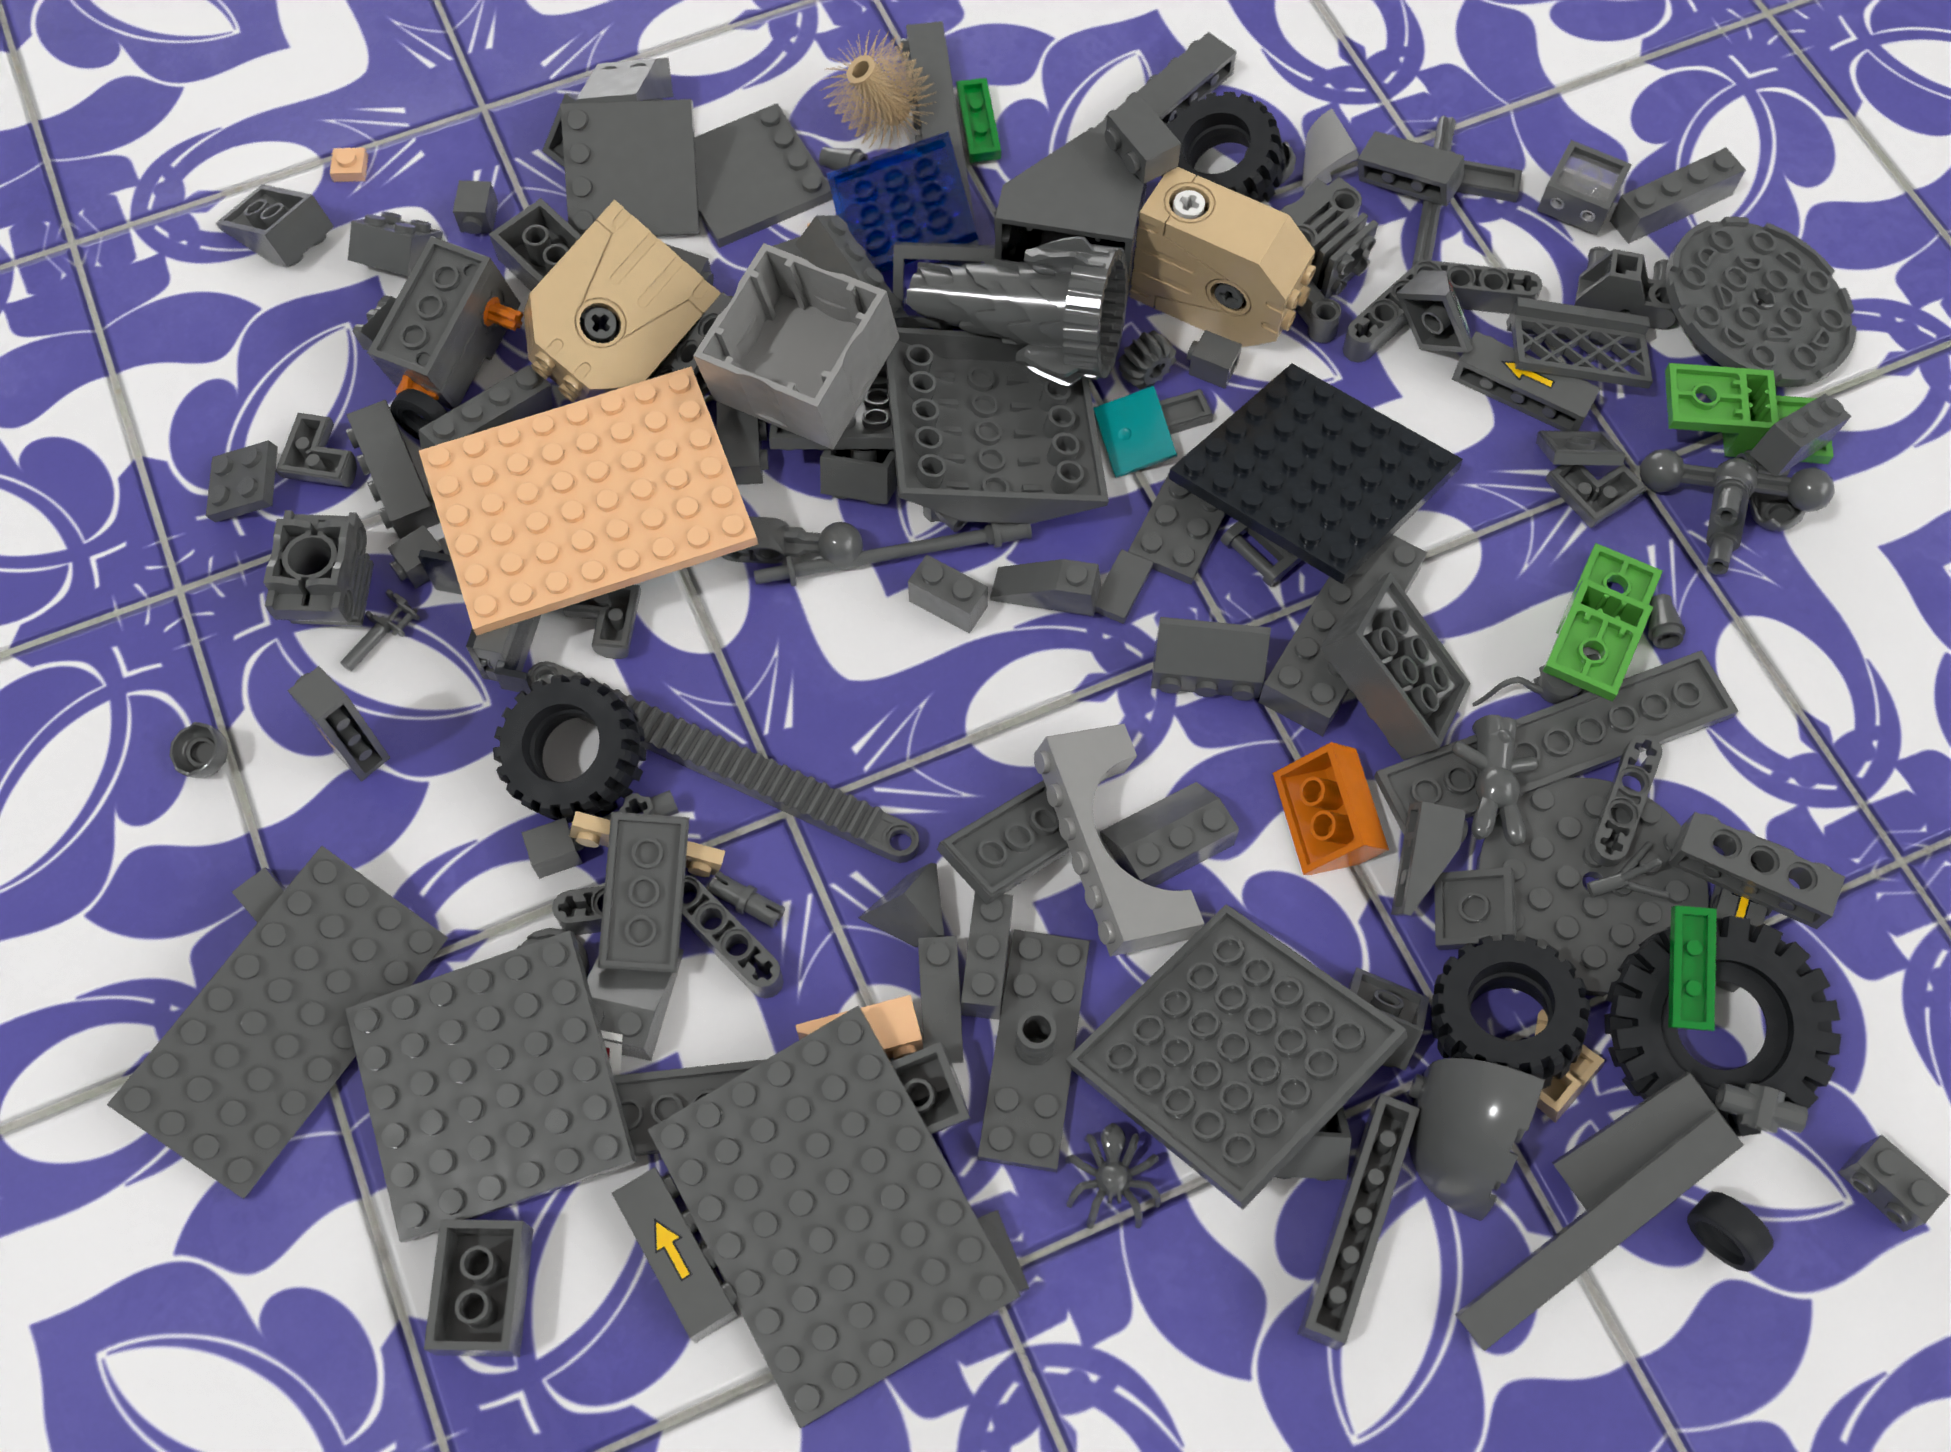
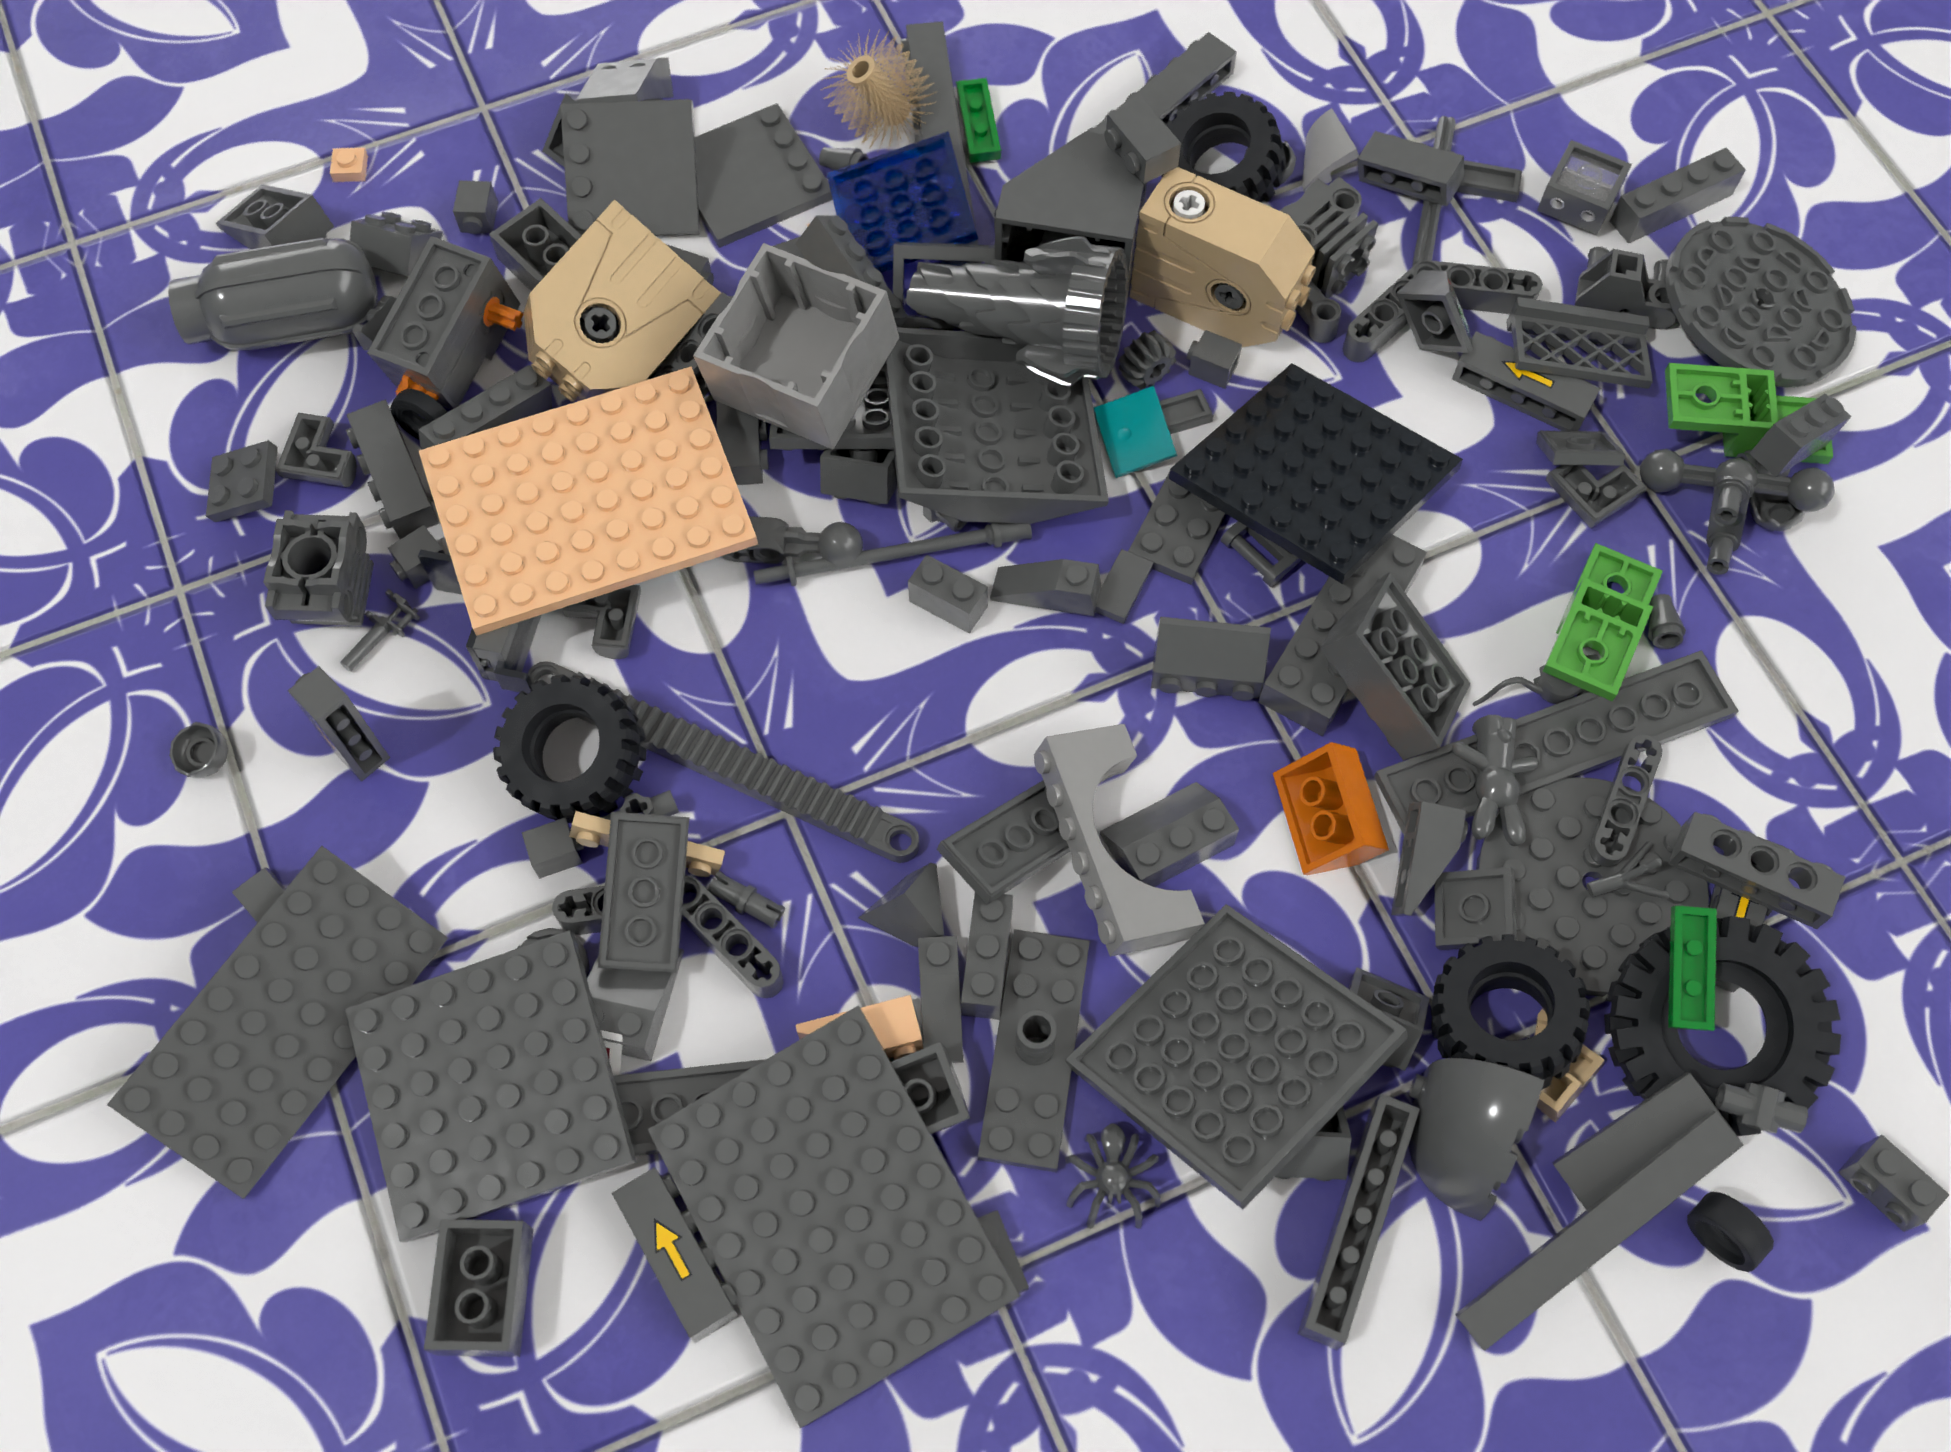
none -> dark grey piece [168,238,378,350]

